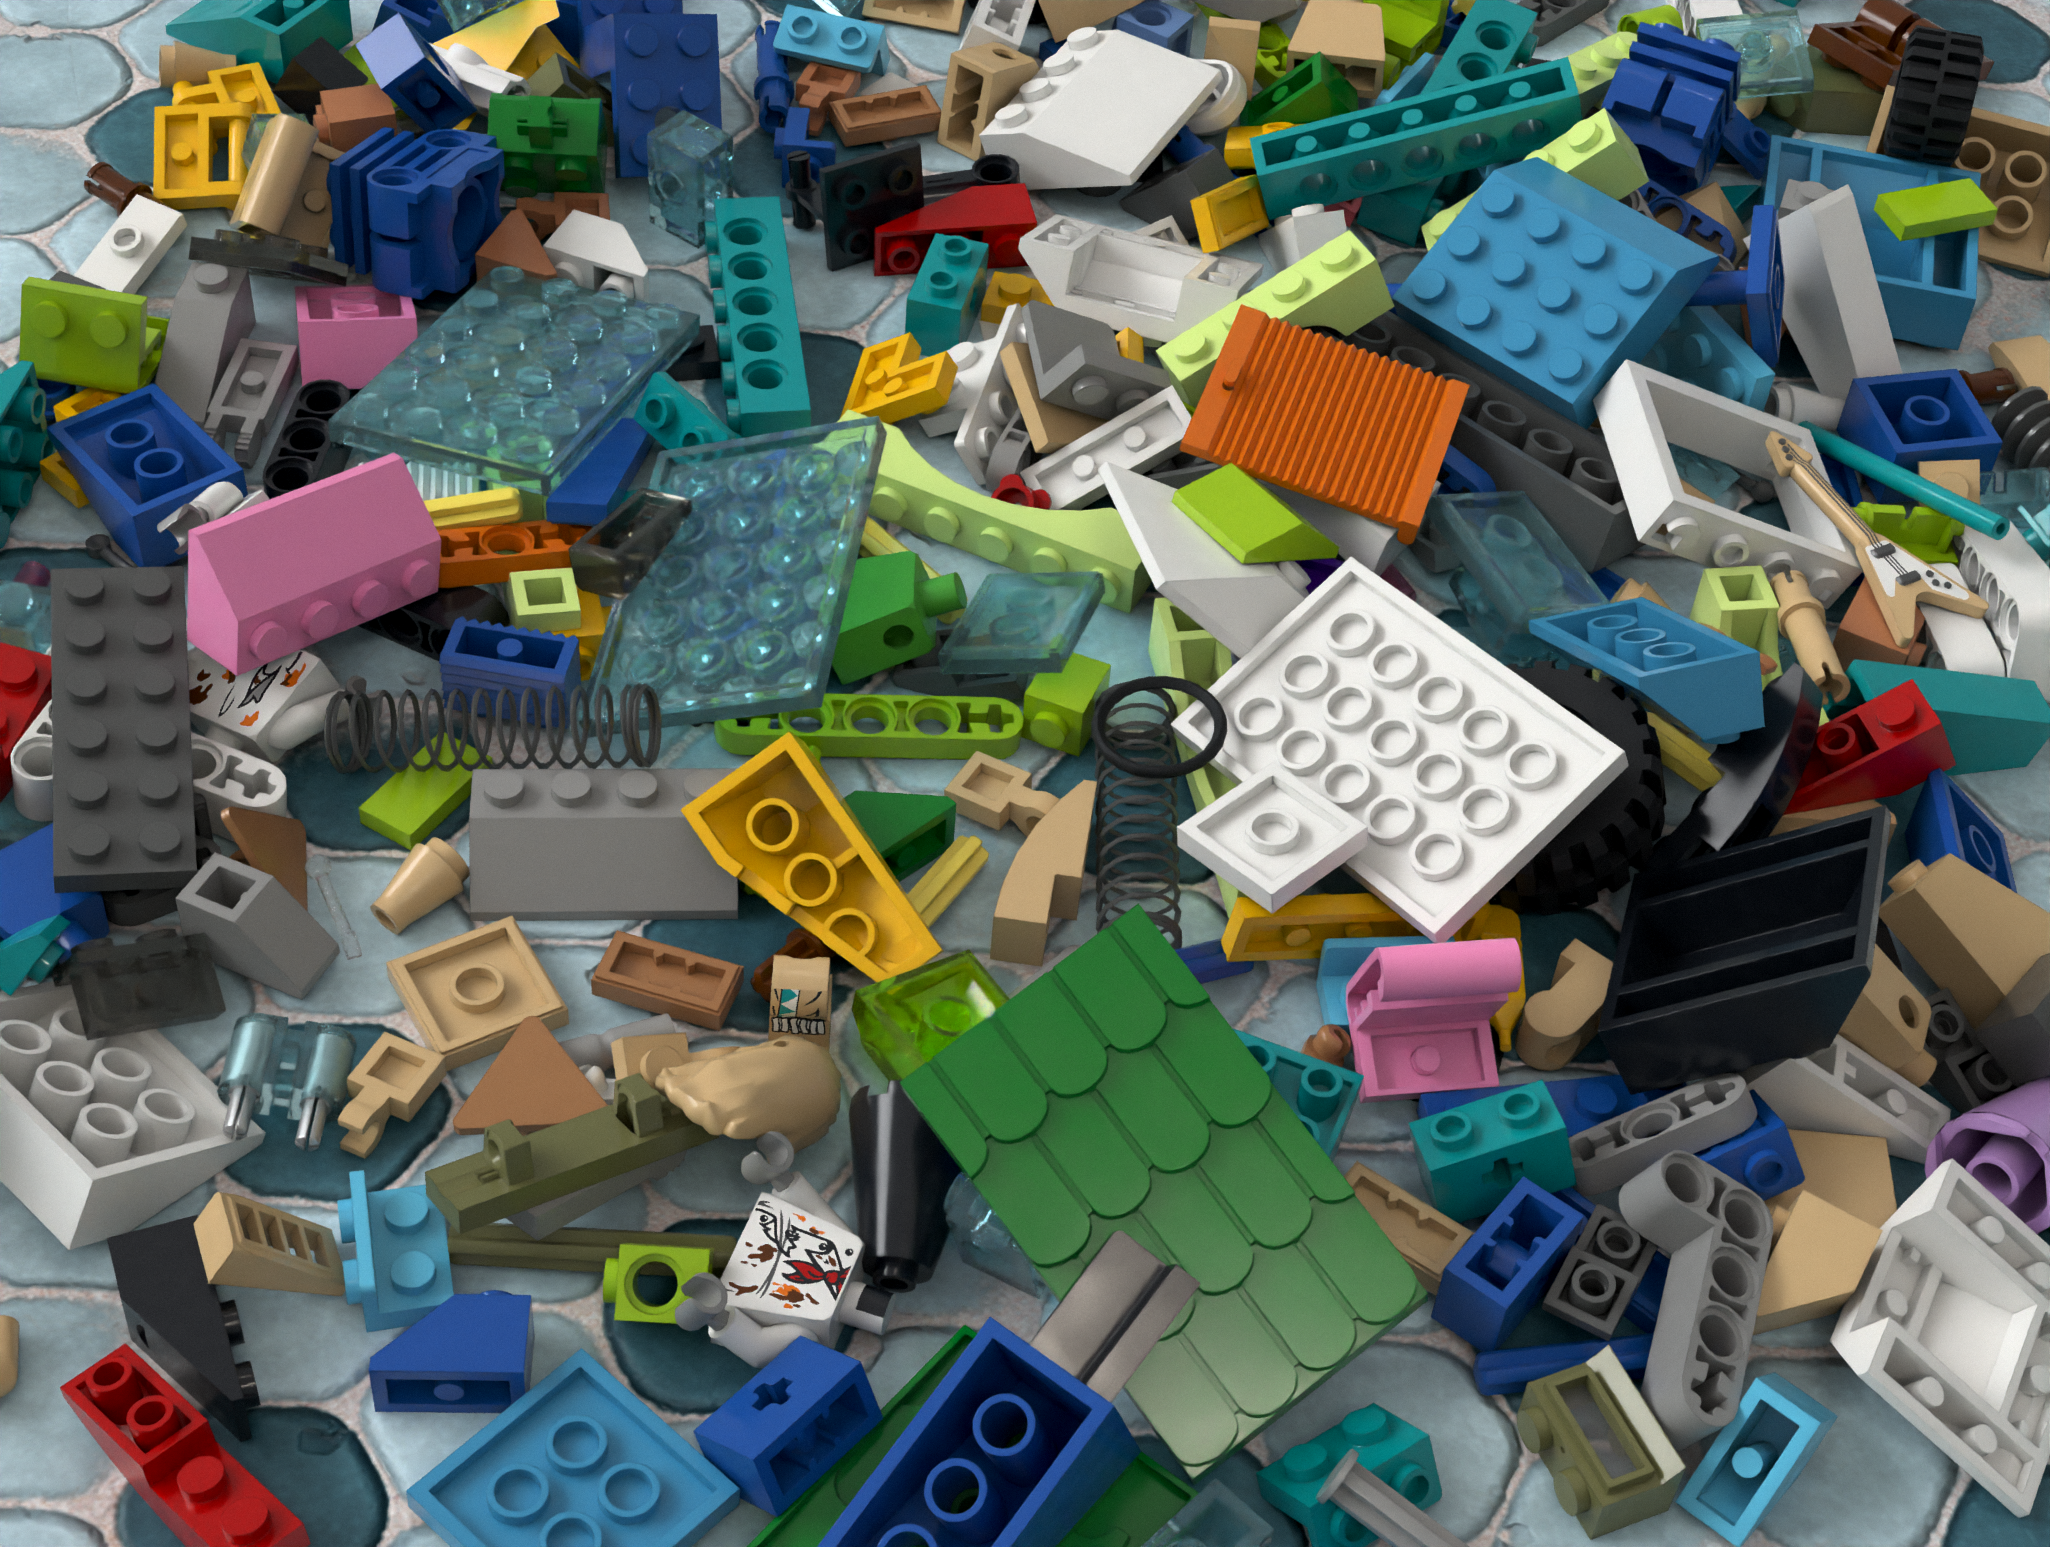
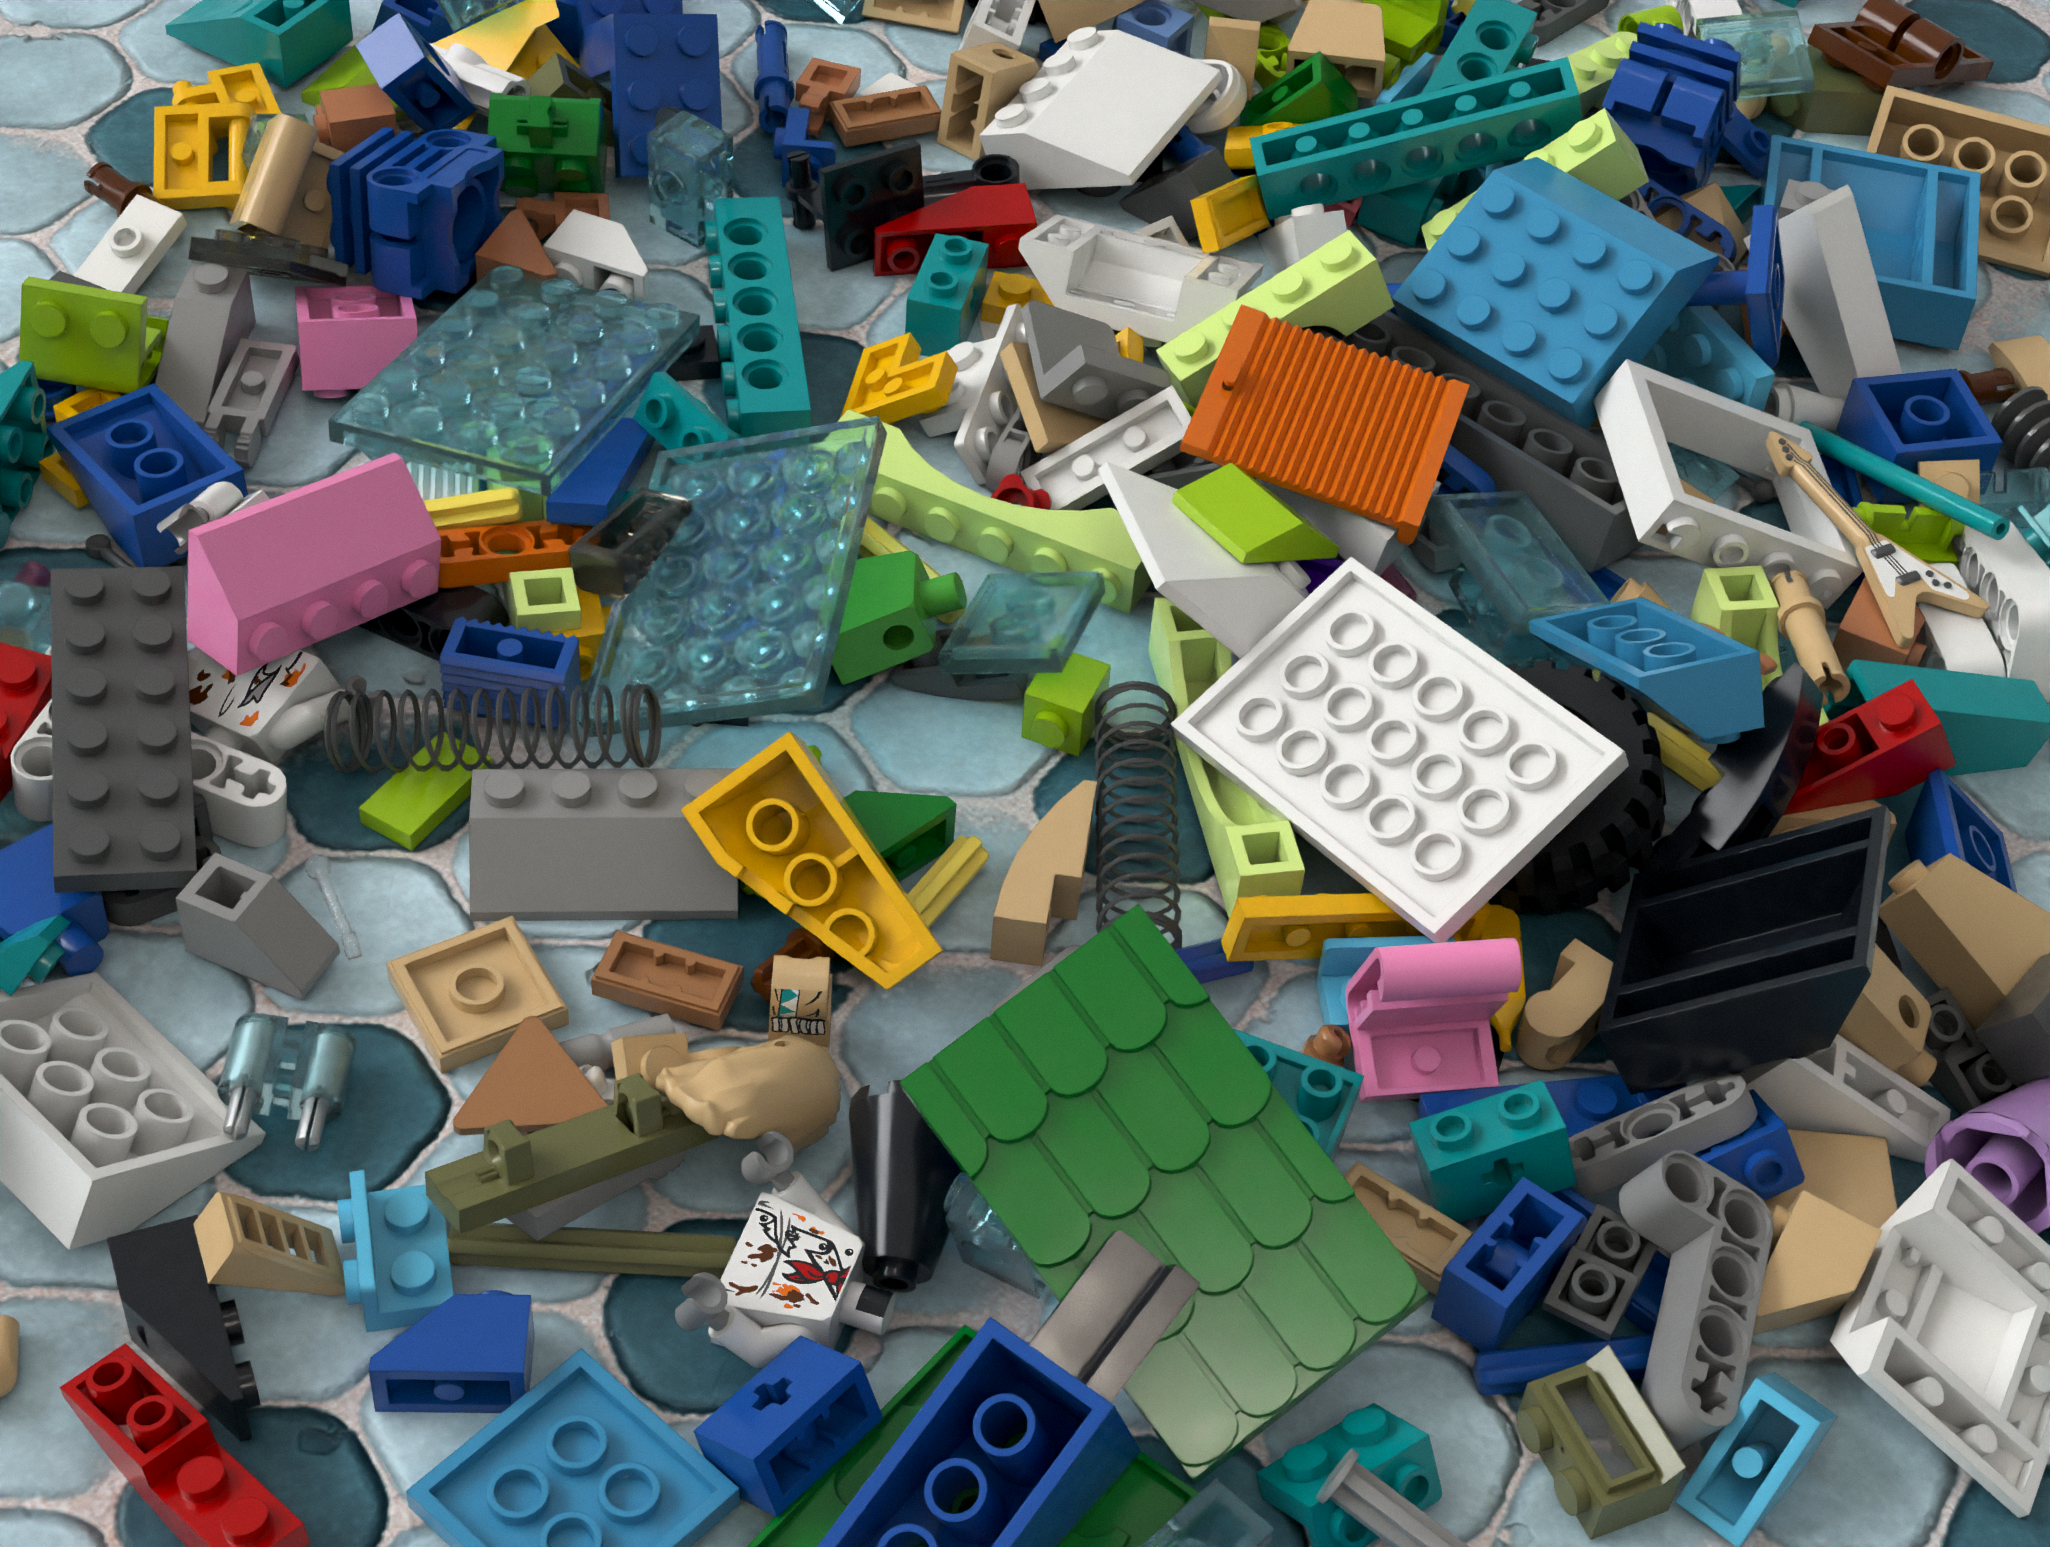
clear smoke bracket [51,928,226,1040] -> none
tan cone [159,41,237,88] -> none
medium nougat piece [221,806,308,912] -> none
black beam [262,380,355,499] -> none
black panel [272,36,368,126] -> none
tan plate [338,1032,446,1159] -> none
tan cone [370,837,470,935] -> none
lime brick [603,1243,714,1325] -> none
lime beam [714,692,1024,760] -> none
medium azure bracket [773,4,890,76] -> none
clear neon green slope [851,949,1010,1081] -> none
tan plate [944,751,1060,837] -> none
black tyre [1091,676,1228,779] -> none
white plate [1177,762,1368,913] -> none
lime tile [1873,178,1998,242] -> none
black tyre [1883,25,1984,167] -> none

